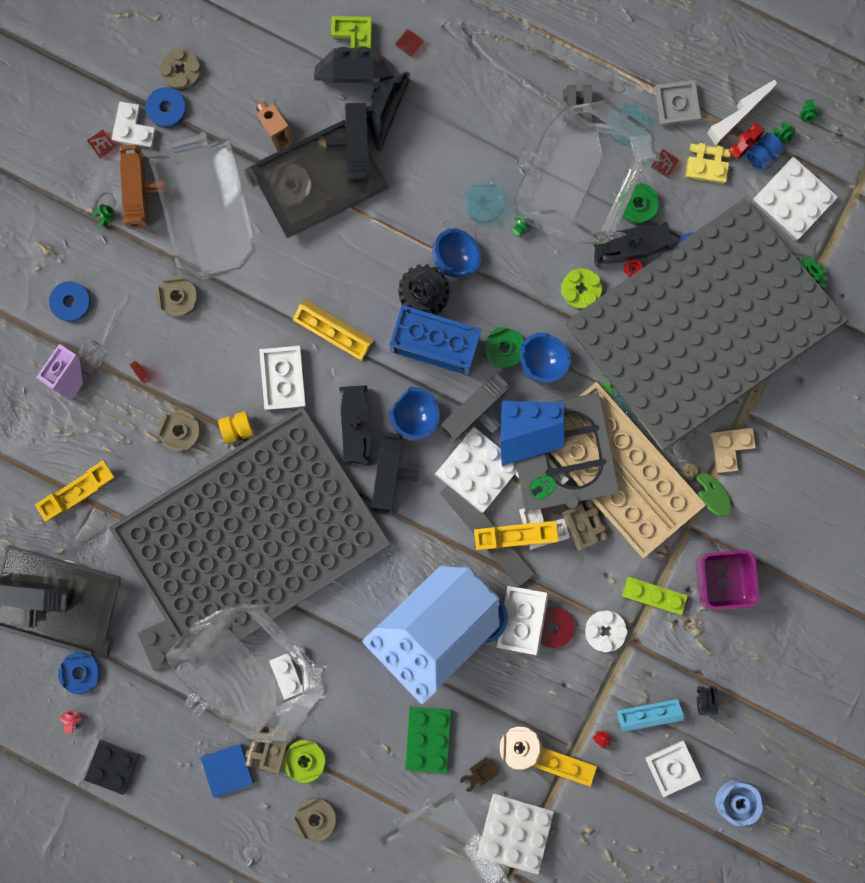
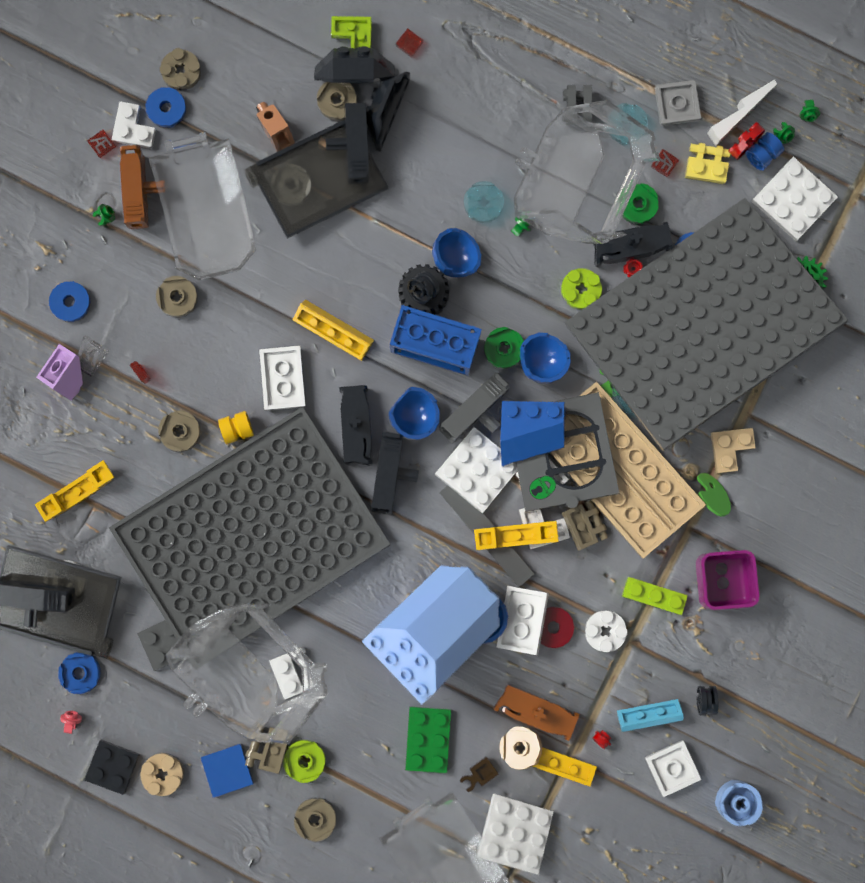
none -> tan plate [141,753,184,796]
none -> dark tan plate [317,82,357,121]
none -> dark orange piece [494,684,579,741]

